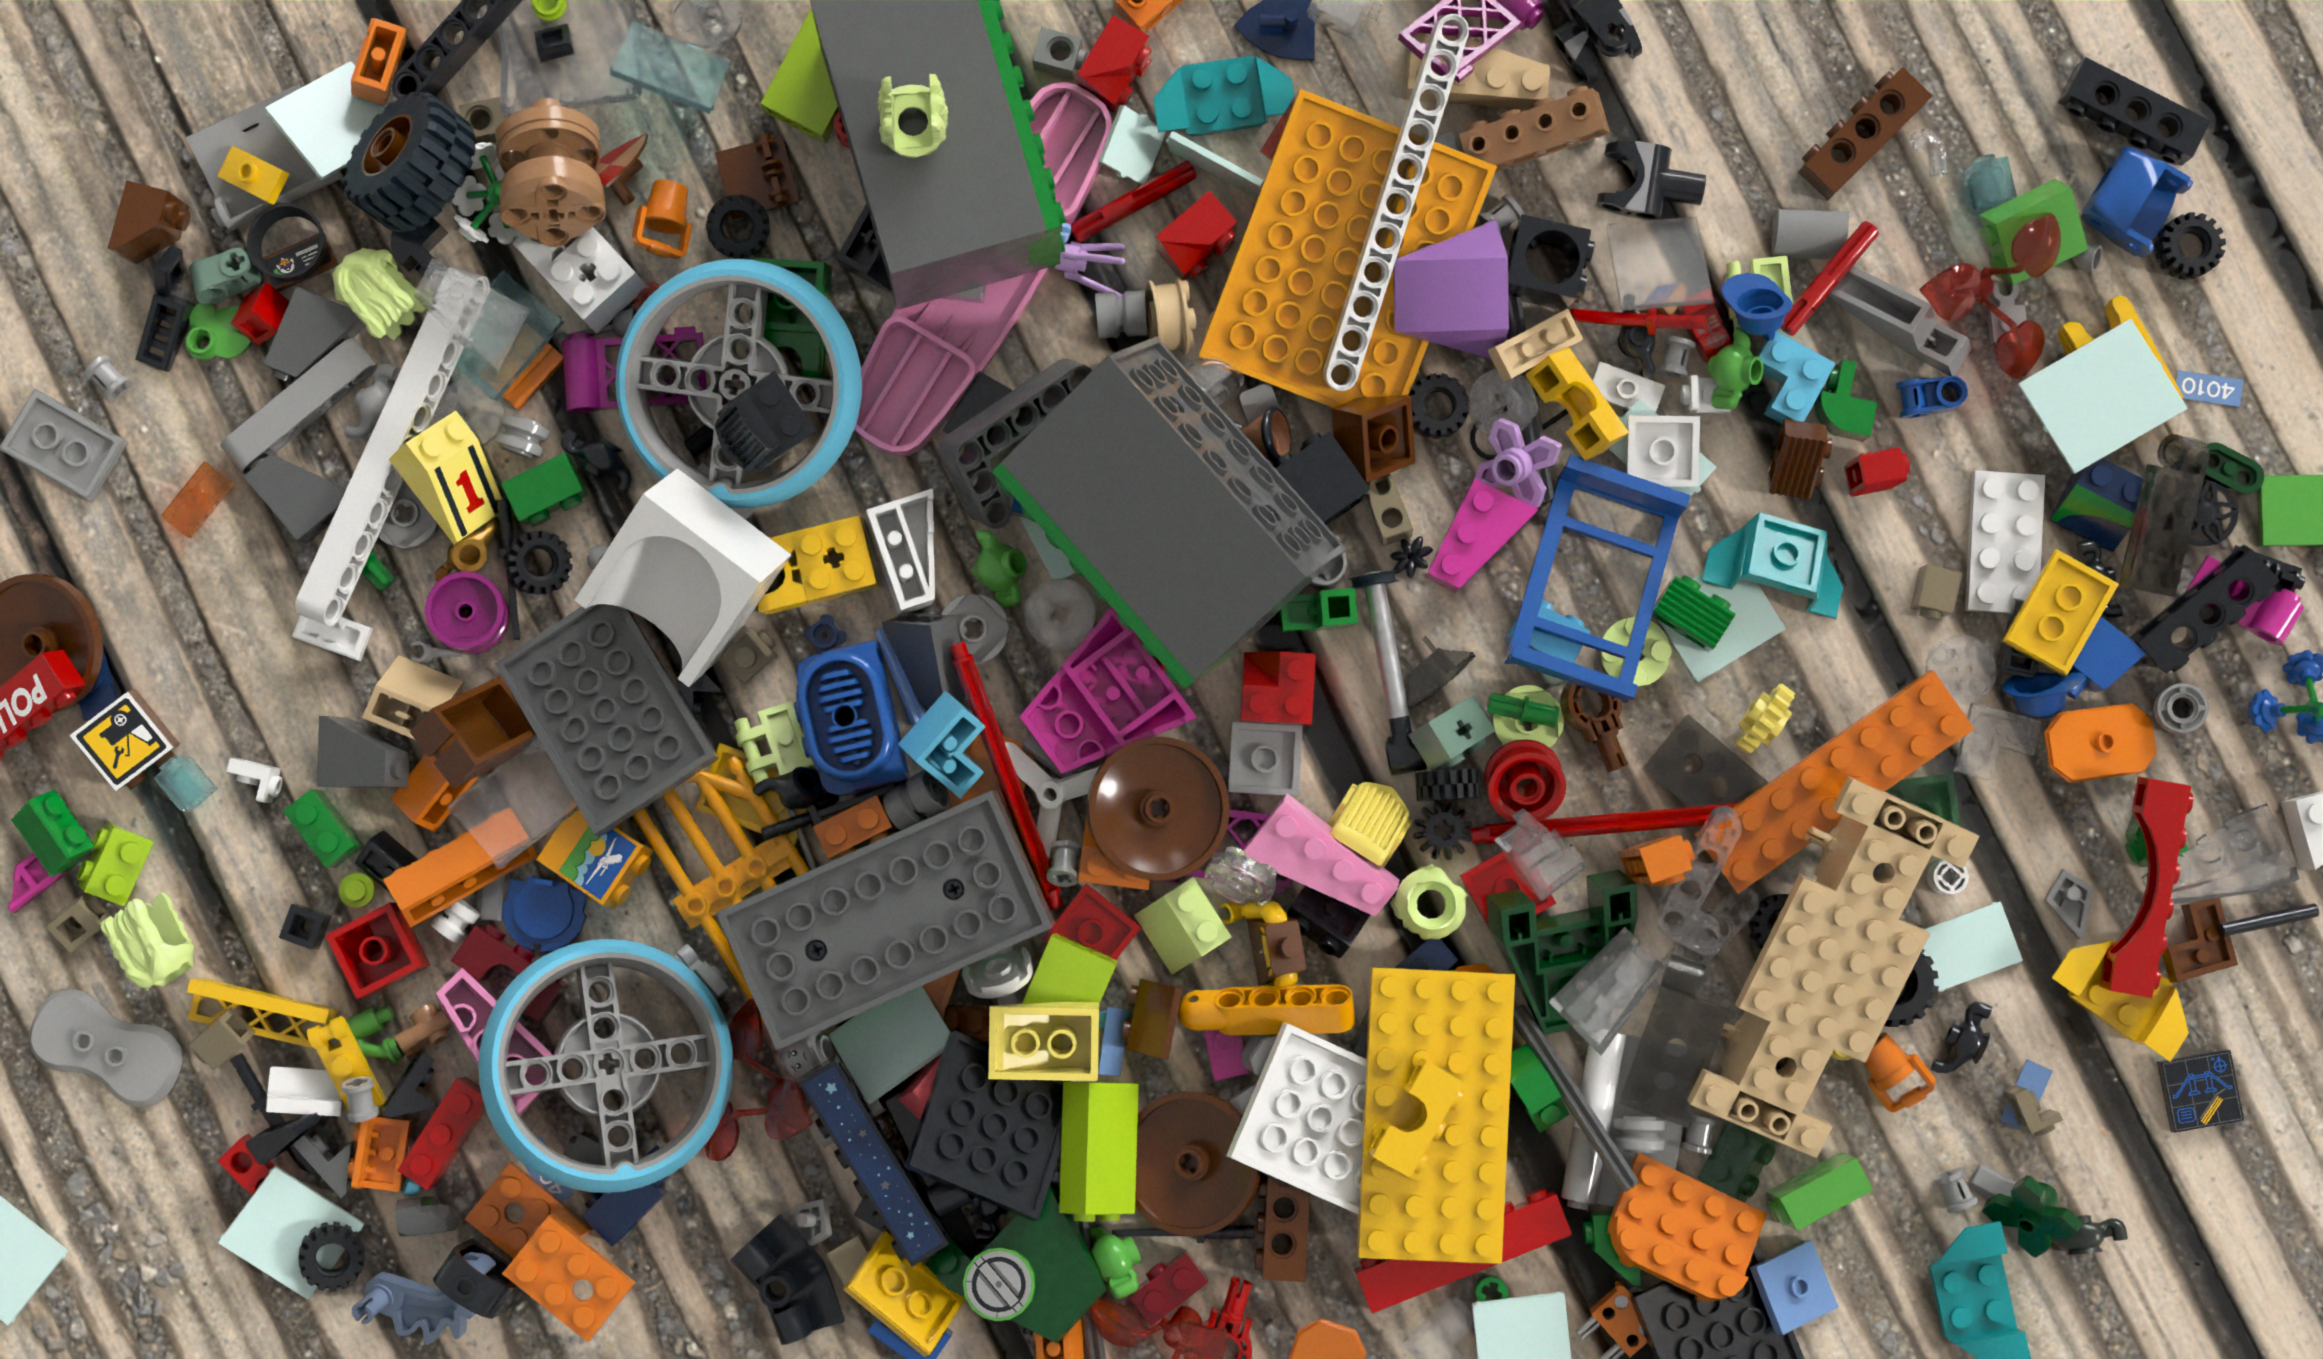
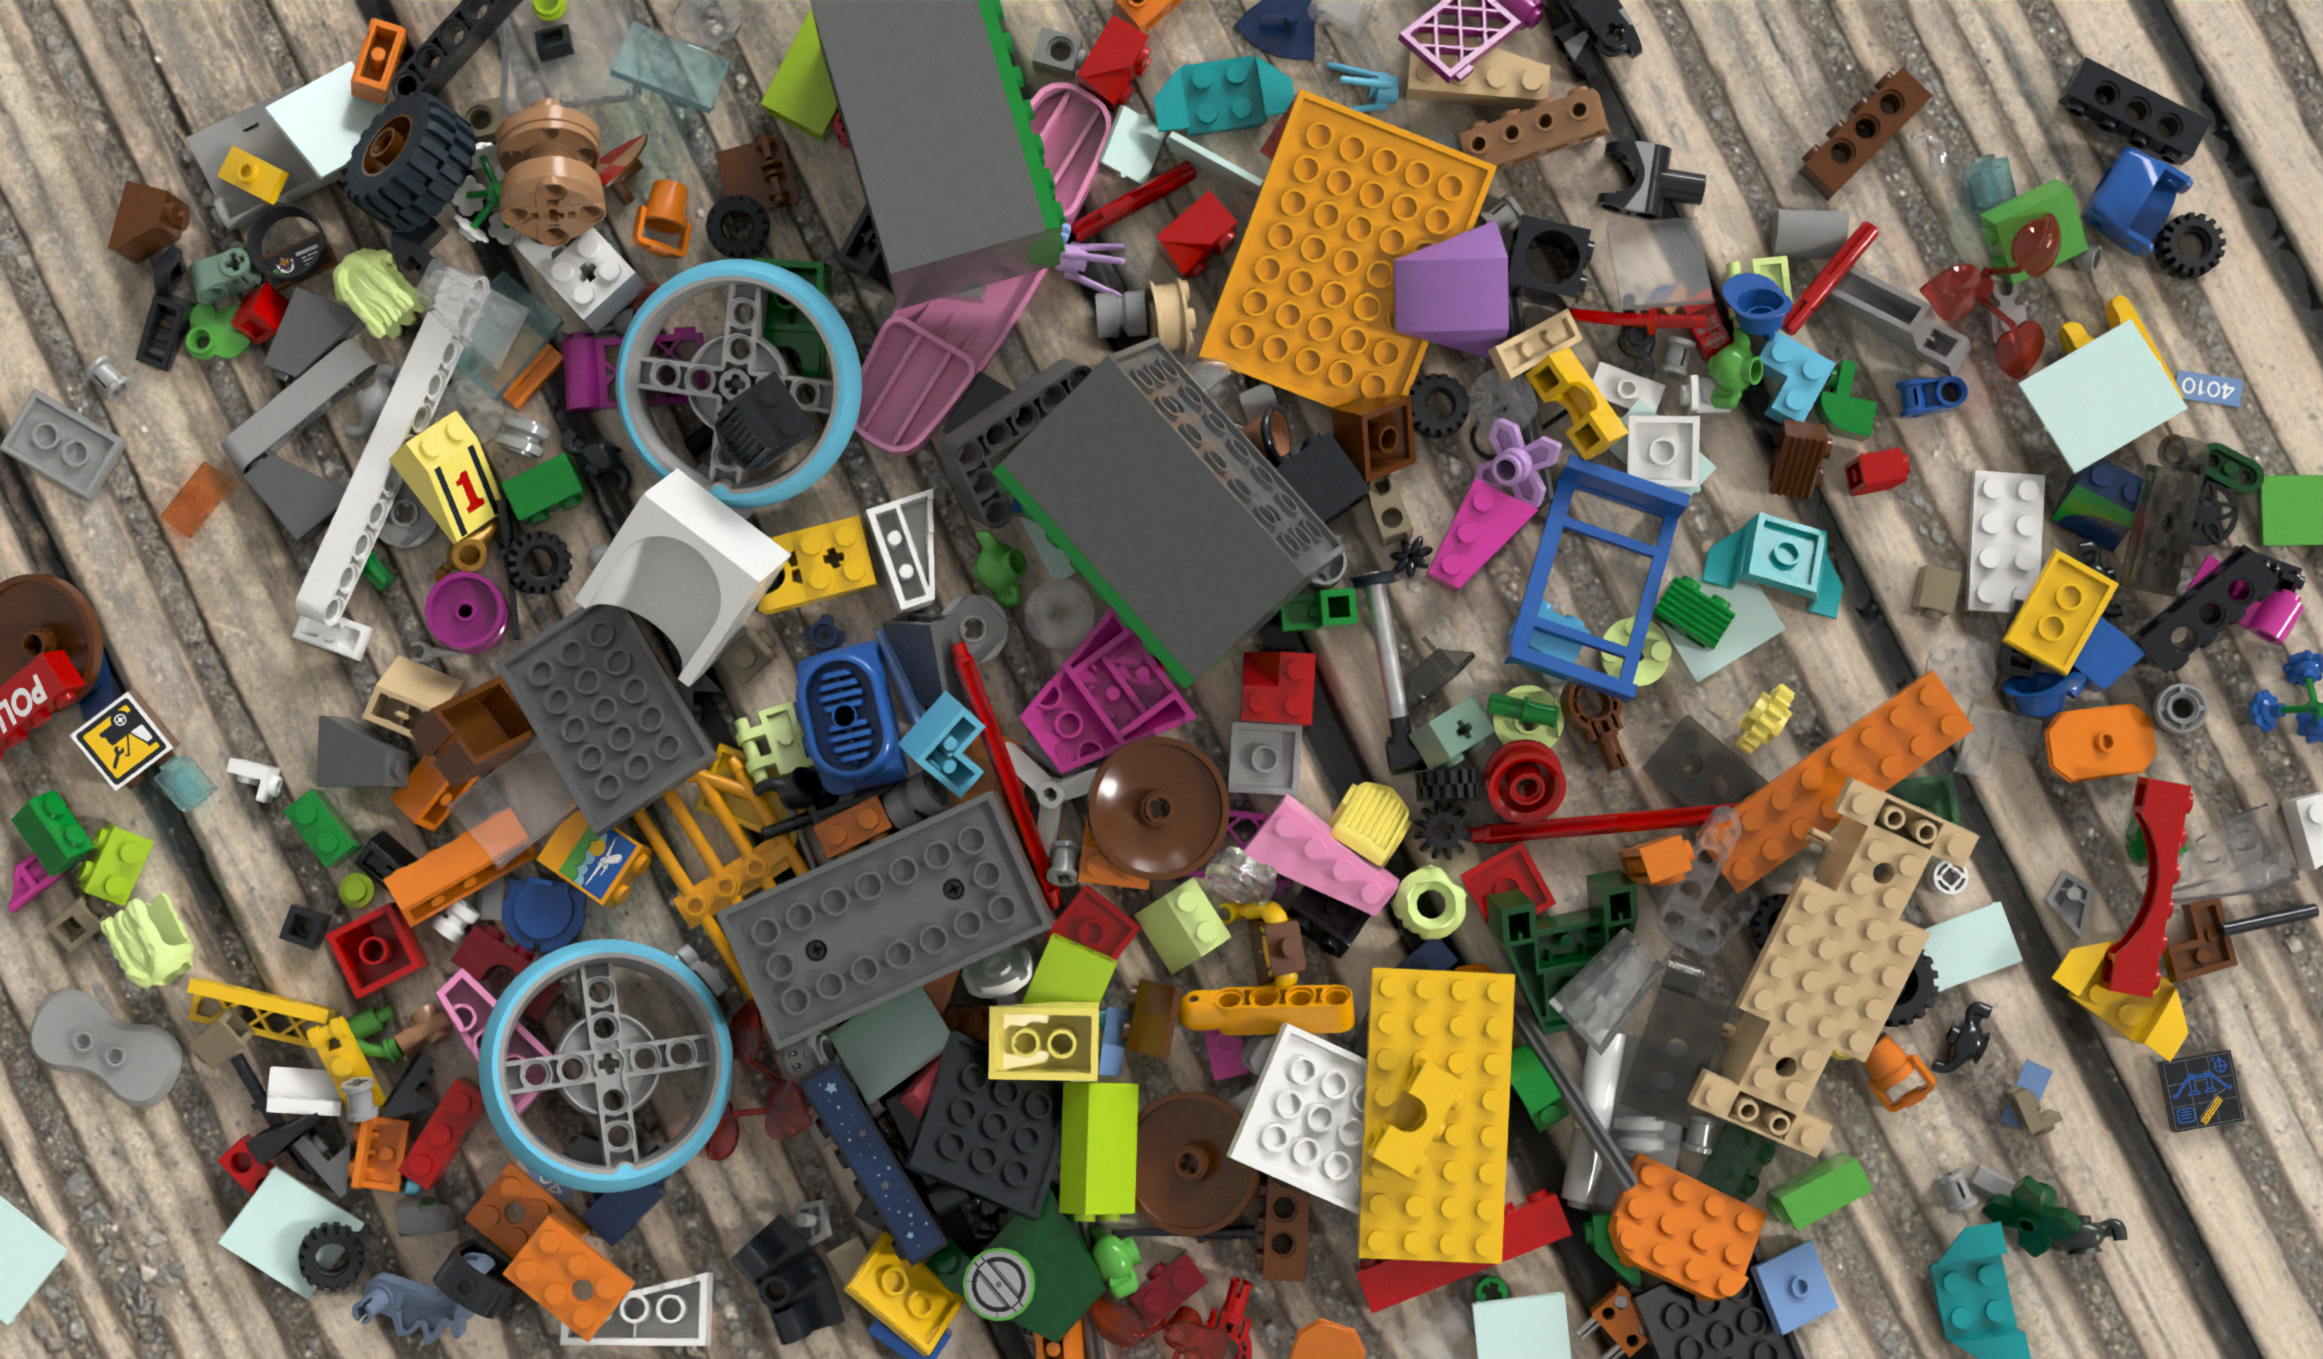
yellowish green piece [877,74,949,158] -> none
white beam [1322,14,1469,391] -> none
clear plate [1494,808,1588,901] -> none
none -> white wedge [560,1272,713,1346]
none -> medium azure plant [1326,62,1399,113]

